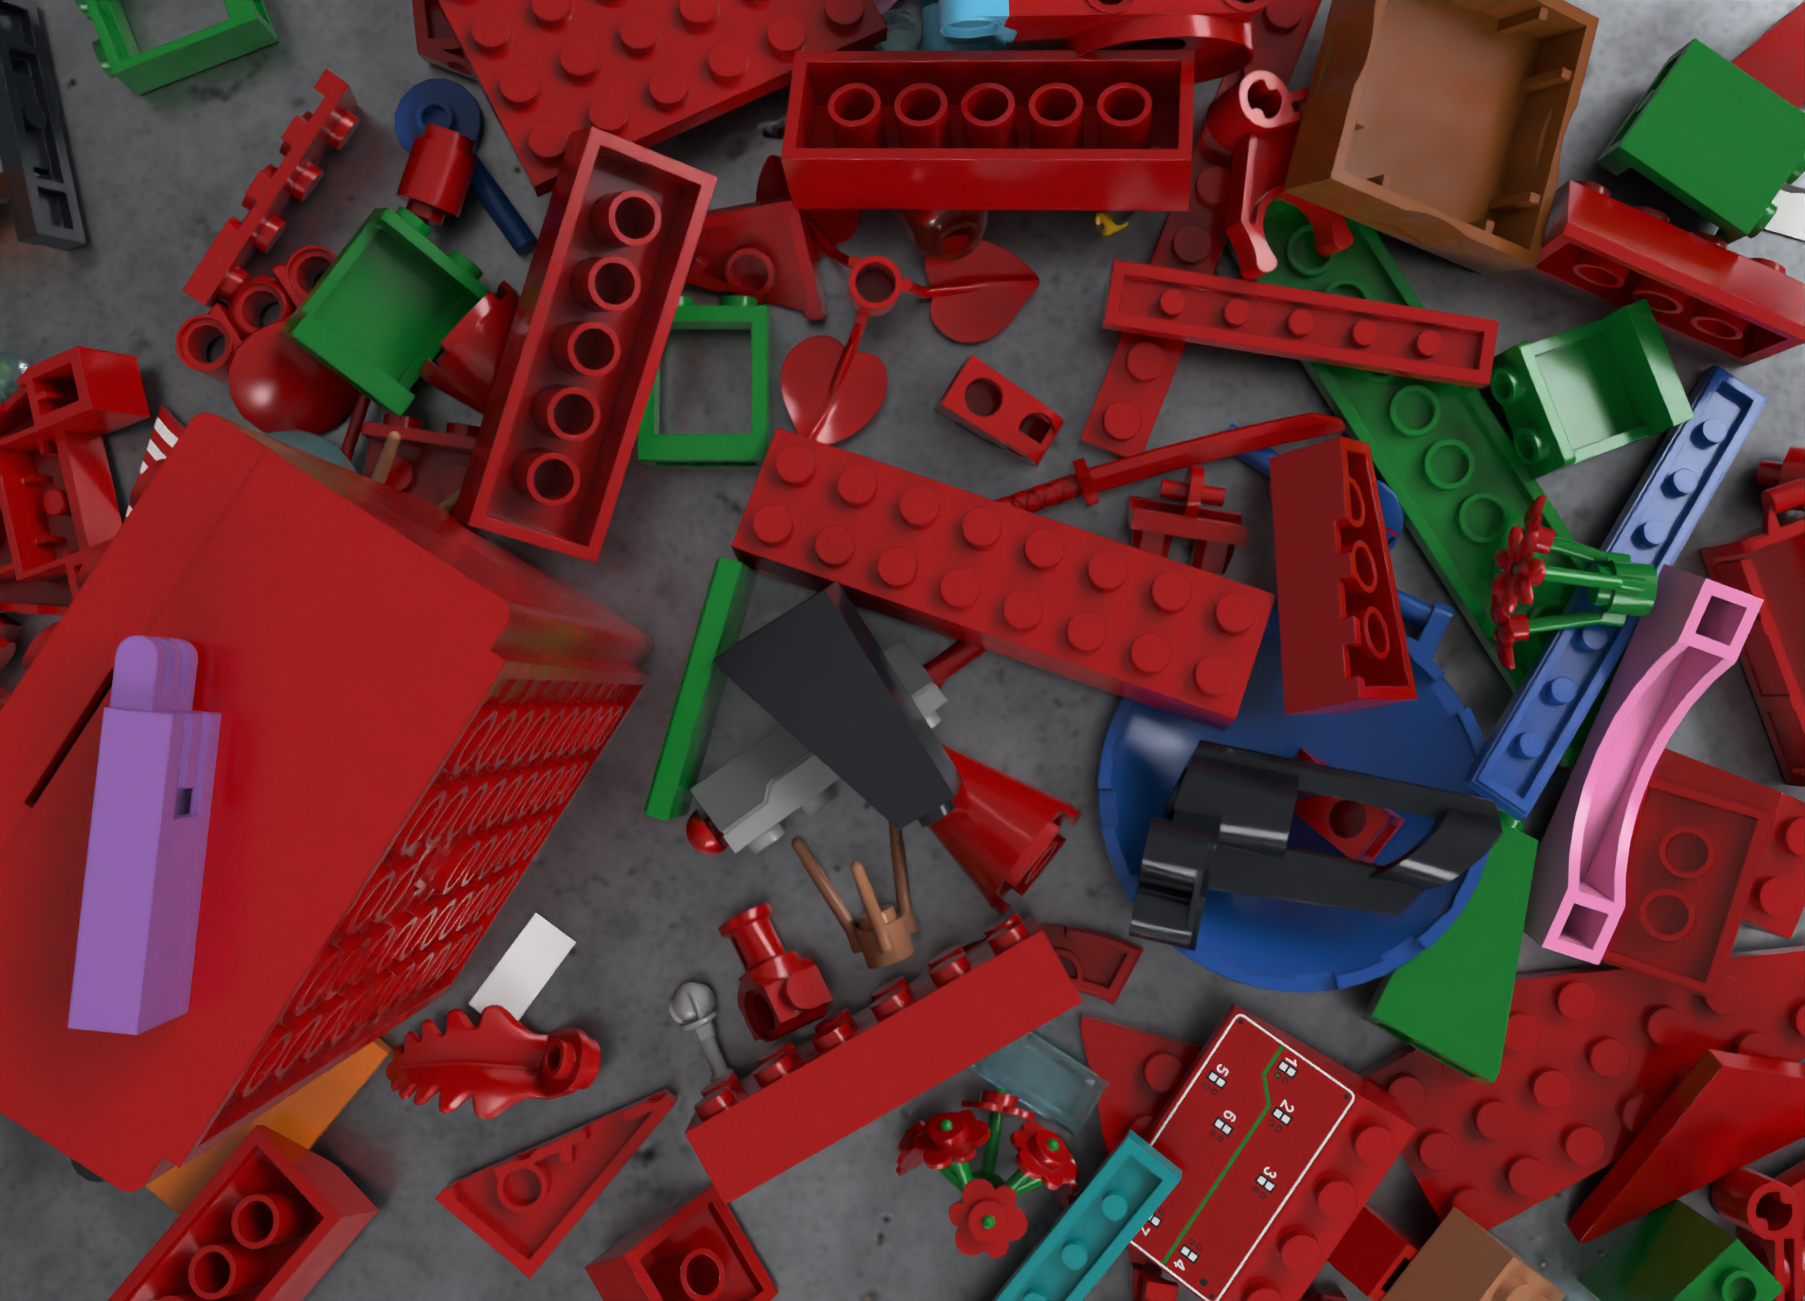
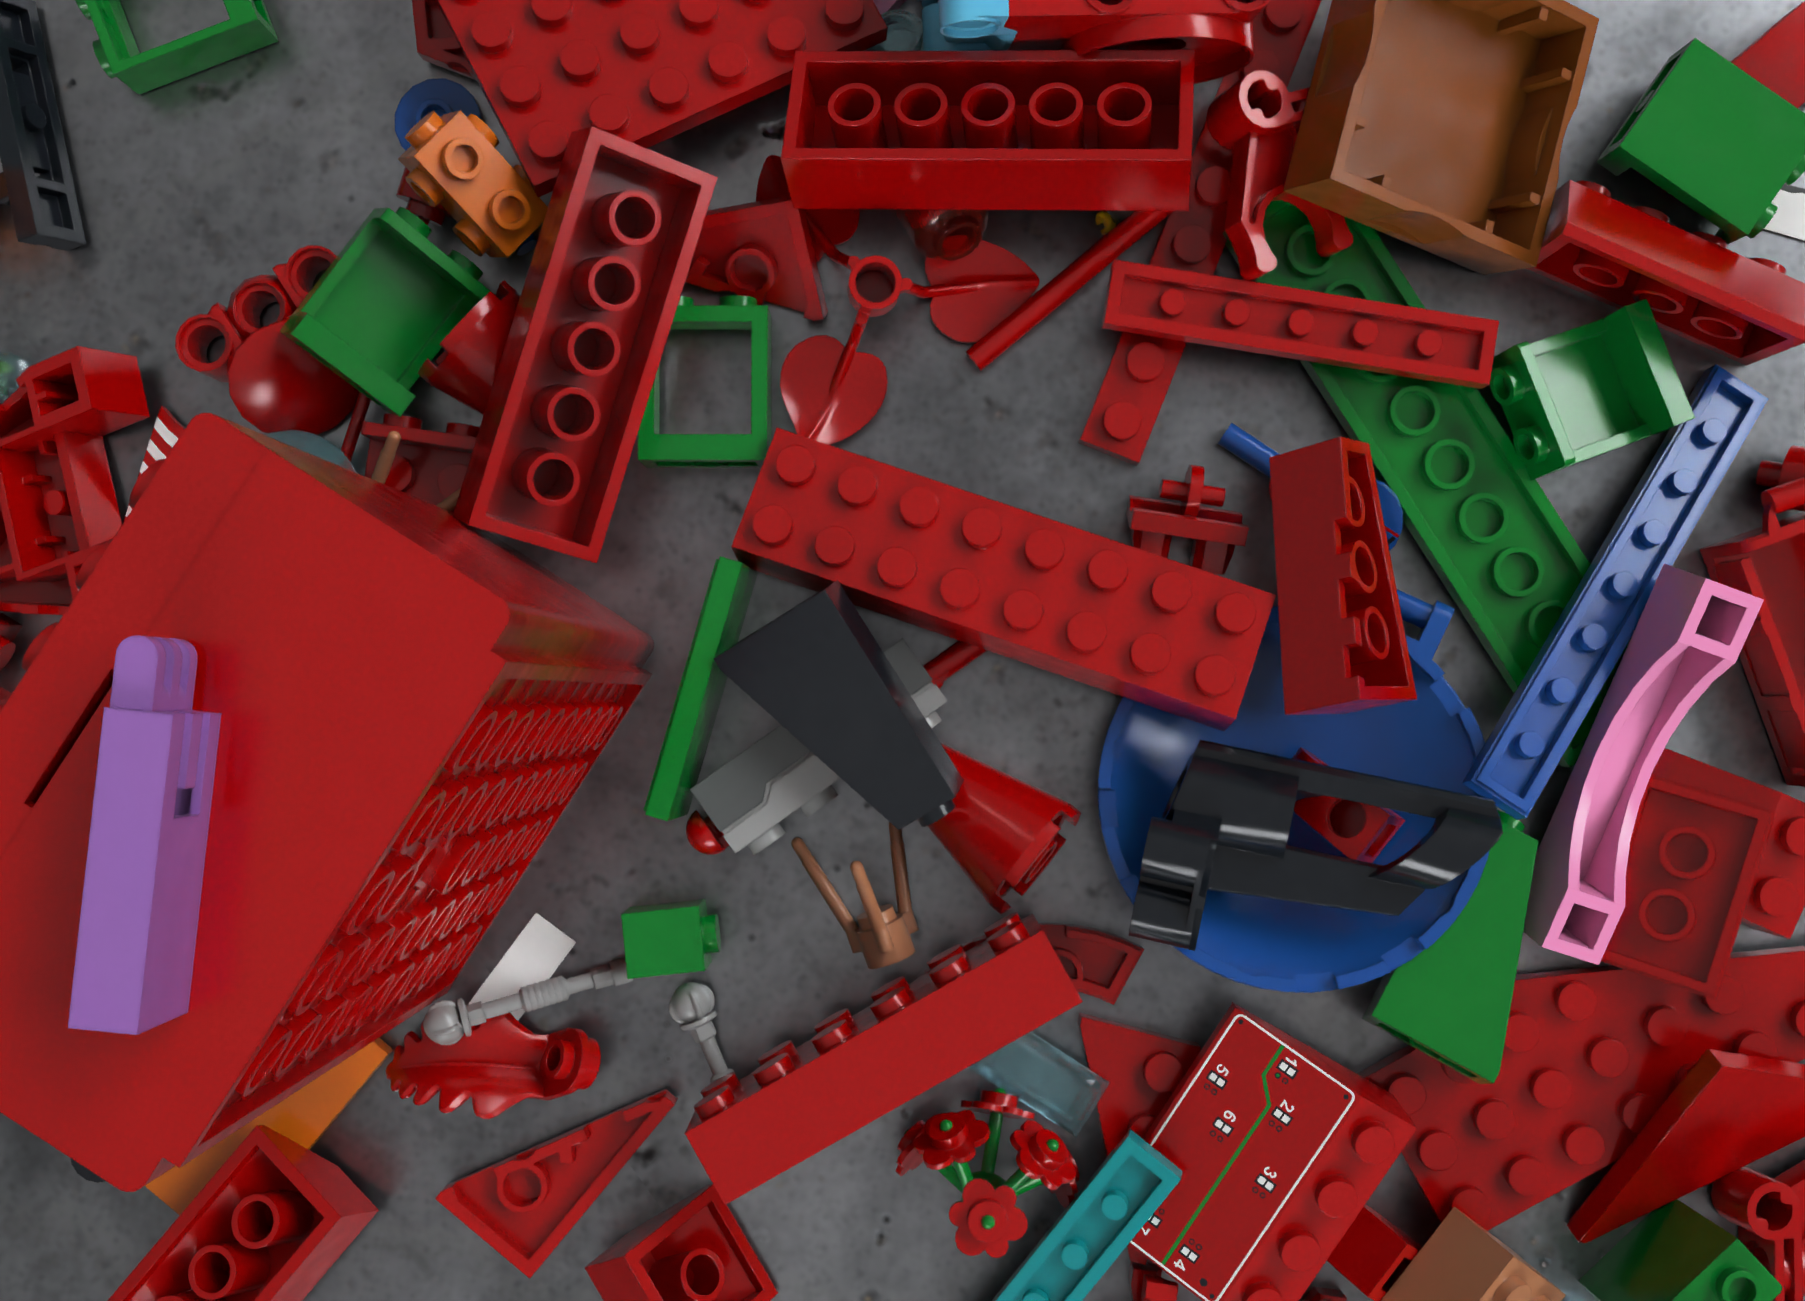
red wing [182,68,360,308] -> none
red connector [718,903,833,1042] -> none
red leg [934,355,1064,467] -> none
red sword [995,412,1346,513] -> none
plant [1489,495,1658,670] -> none
none -> orange brick [398,110,548,258]
none -> light grey piece [423,957,634,1045]
none -> green brick [621,899,721,979]
none -> red bar [966,211,1173,371]

